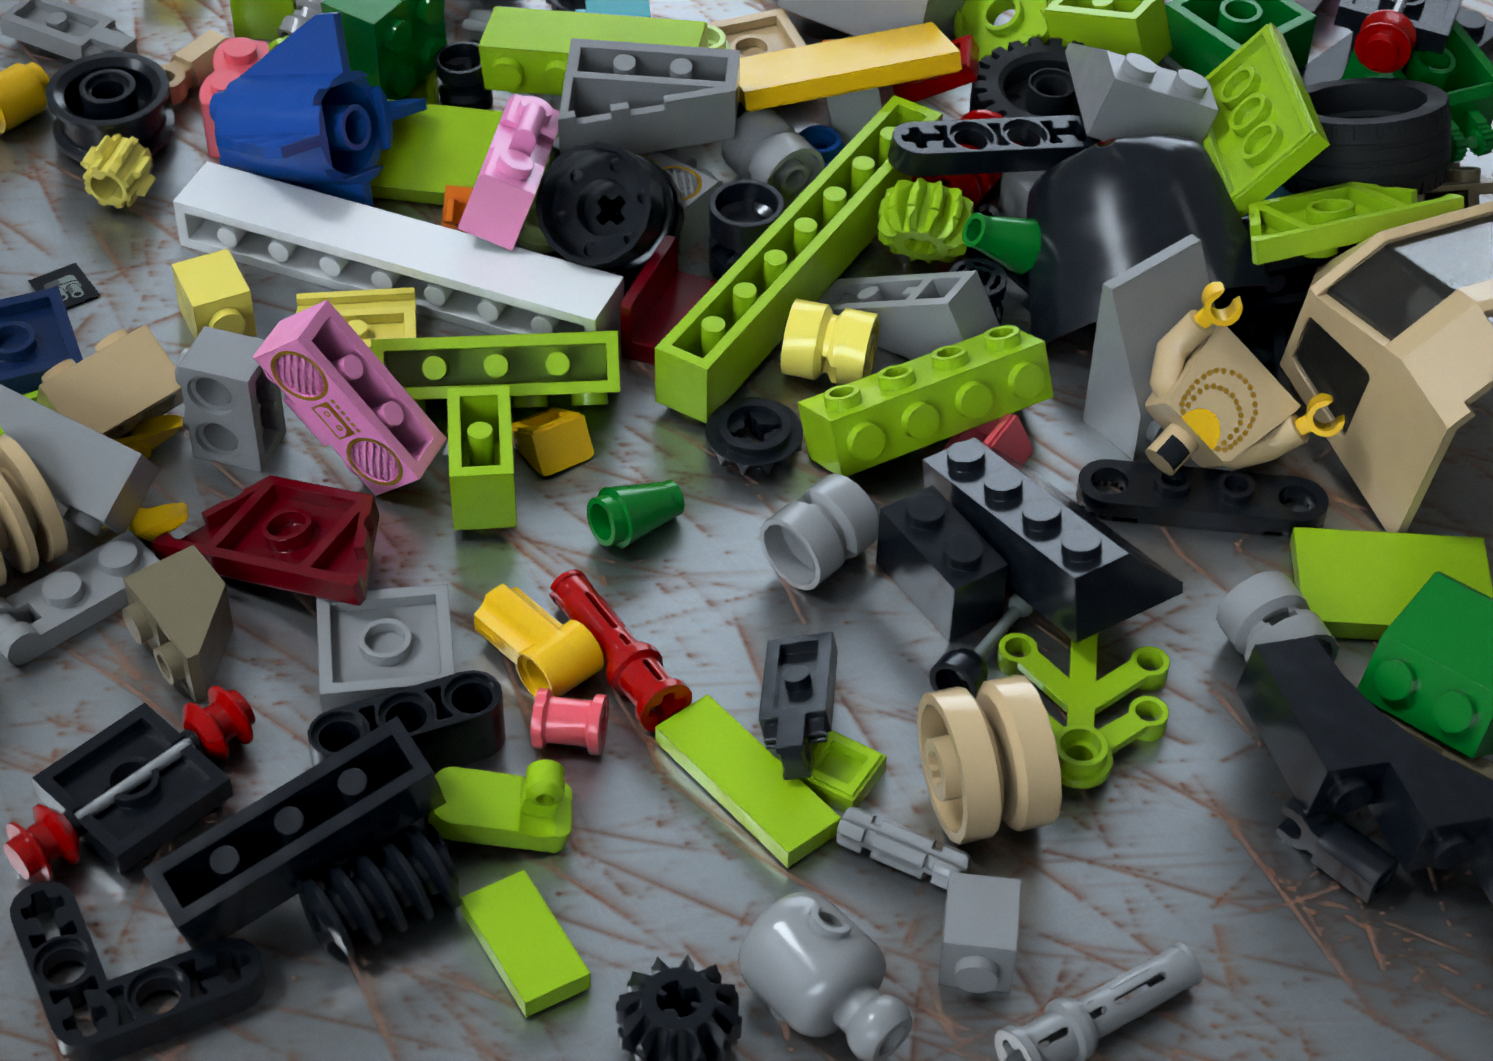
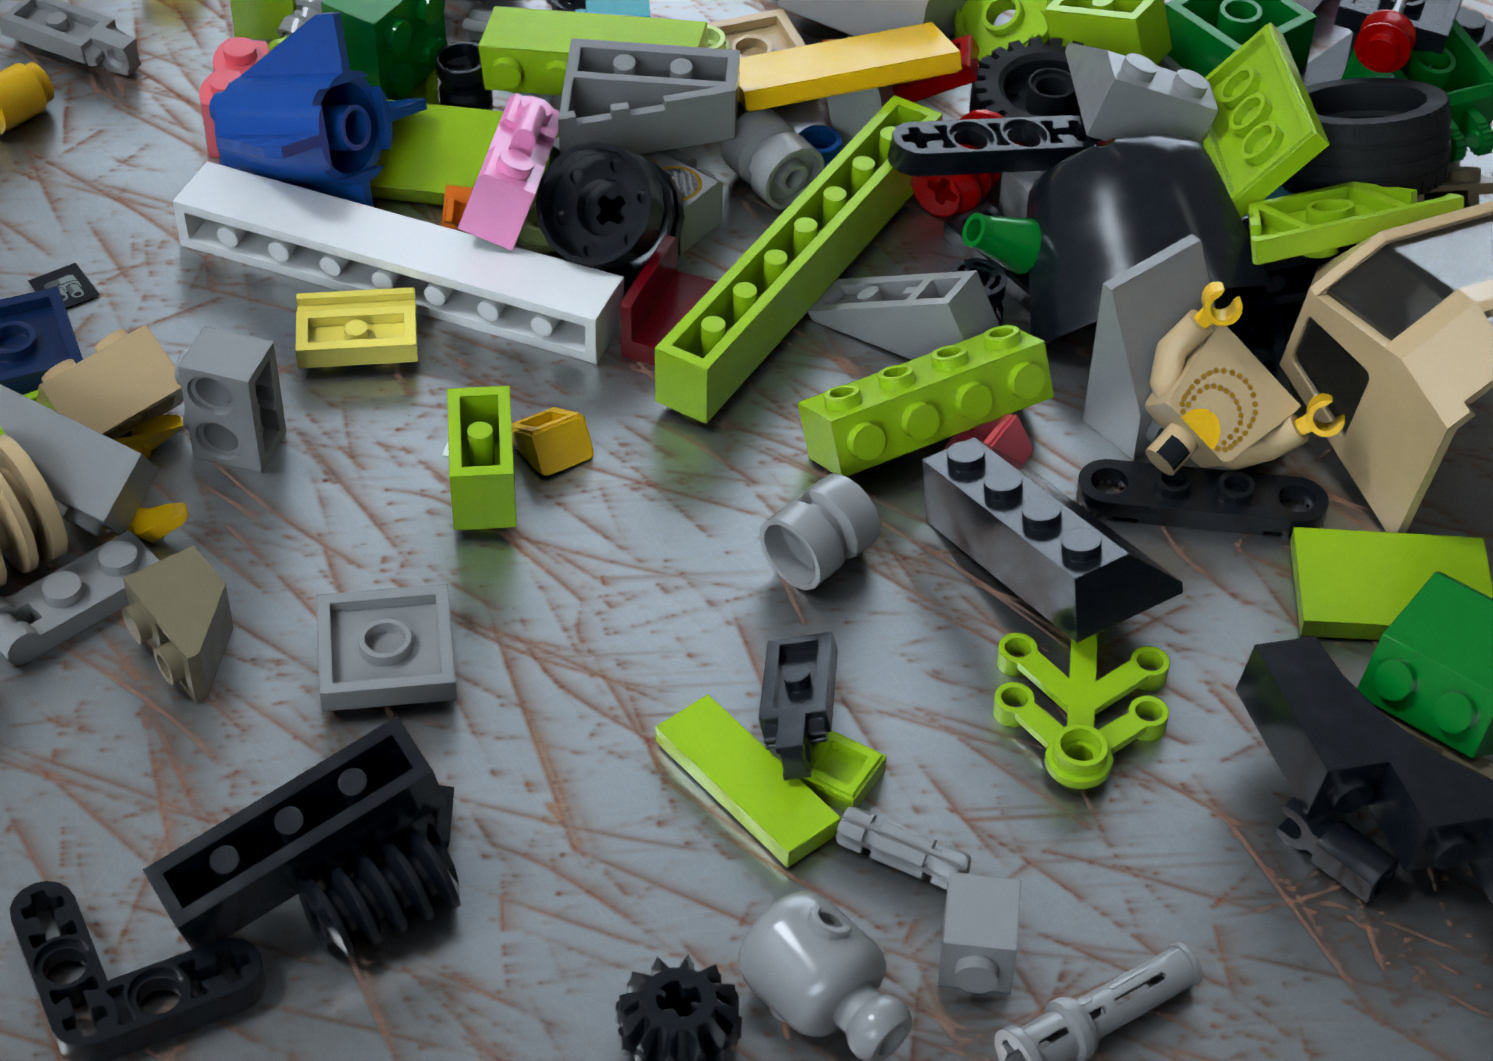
black plate [3,685,255,882] -> none
black wheel [46,52,176,162] -> none
light yellow gear [80,134,156,209] -> none
dark red wing [151,475,380,606] -> none
tan bar [160,29,228,105] -> none
light yellow brick [171,249,257,339] -> none
bright pink piece [252,299,447,496] -> none
black beam [308,670,506,774] -> none
lime brick [371,331,620,411] -> none
lime piece [428,759,572,853] -> none
lime tile [460,870,591,1018] -> none
yellow piece [474,584,604,698] -> none
coral bush [530,688,609,756] -> none
red pin [549,569,692,732] -> none
green cone [587,480,685,548] -> none
black gear [705,397,803,475] -> none
black wheel [708,179,784,281] -> none
light yellow wheel [781,298,880,385] -> none
black brick [876,485,1008,643] -> none
lime gear [877,177,974,265] -> none
tan wheel [917,674,1062,844] -> none
black hinge [929,593,1034,698] -> none
light grey wheel [1216,571,1339,664] -> none

